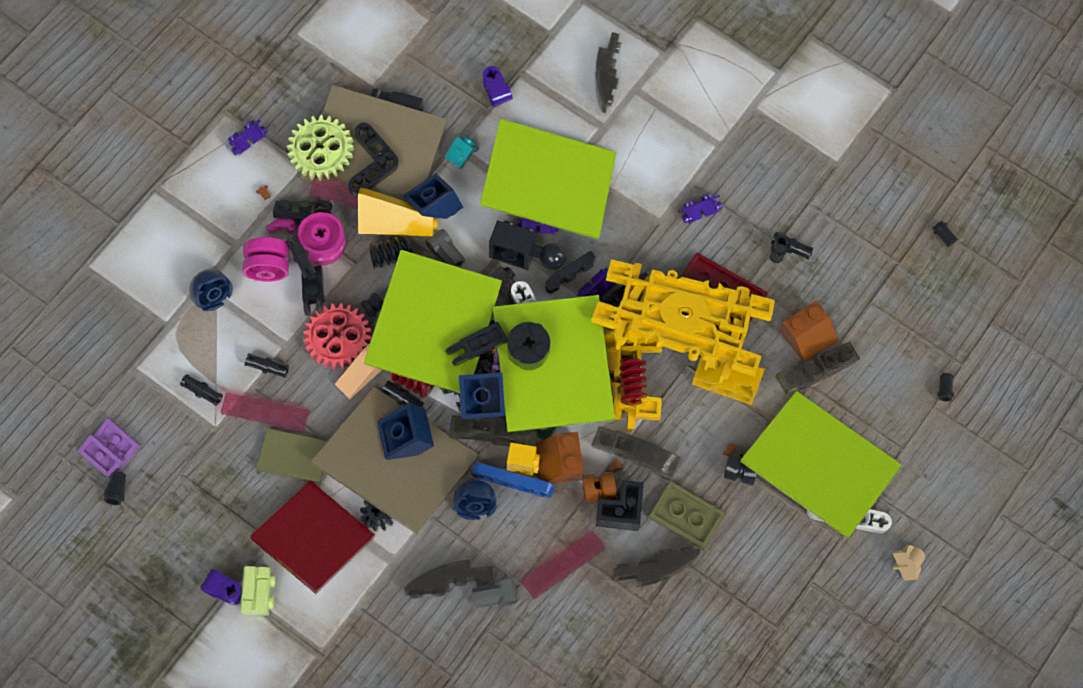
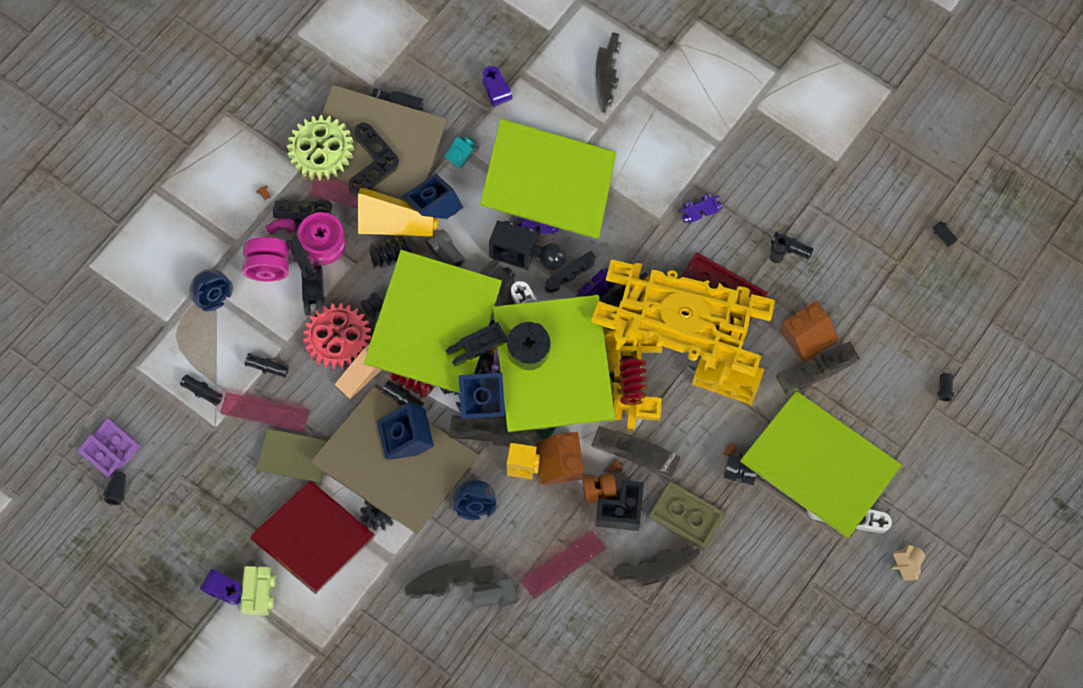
dark purple hinge [226,120,267,156] -> none
blue beam [471,463,555,498] -> none

